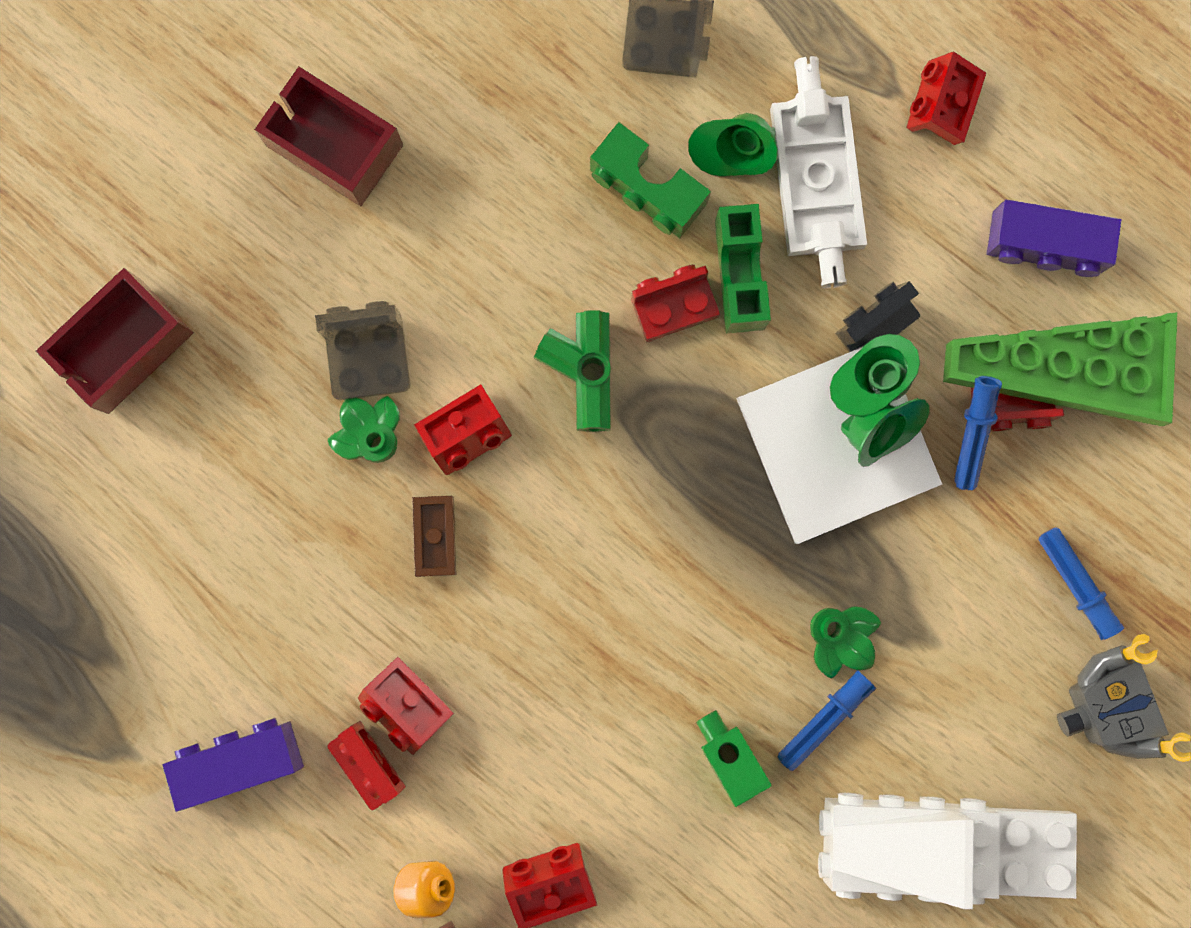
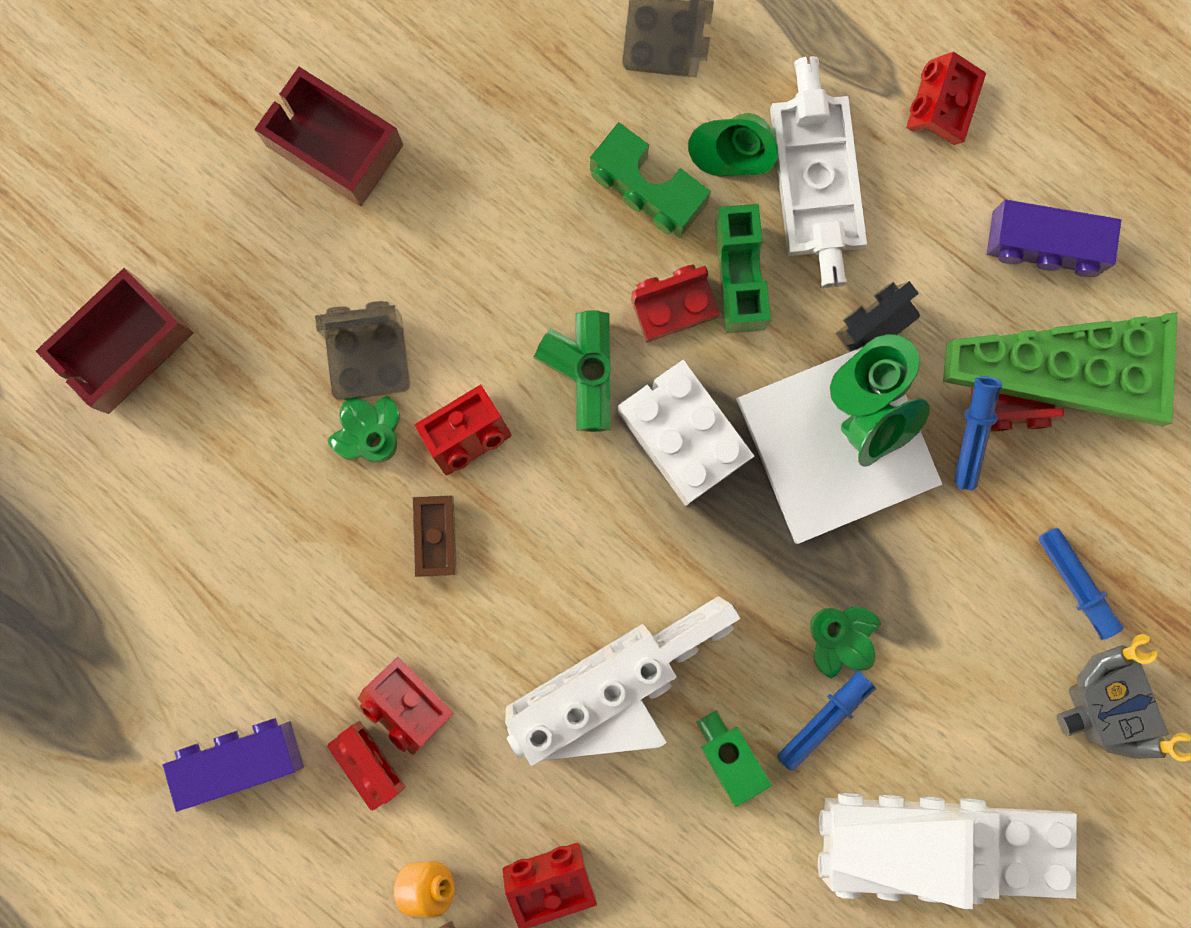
none -> white wedge [505,596,740,767]
none -> white piece [617,360,754,506]

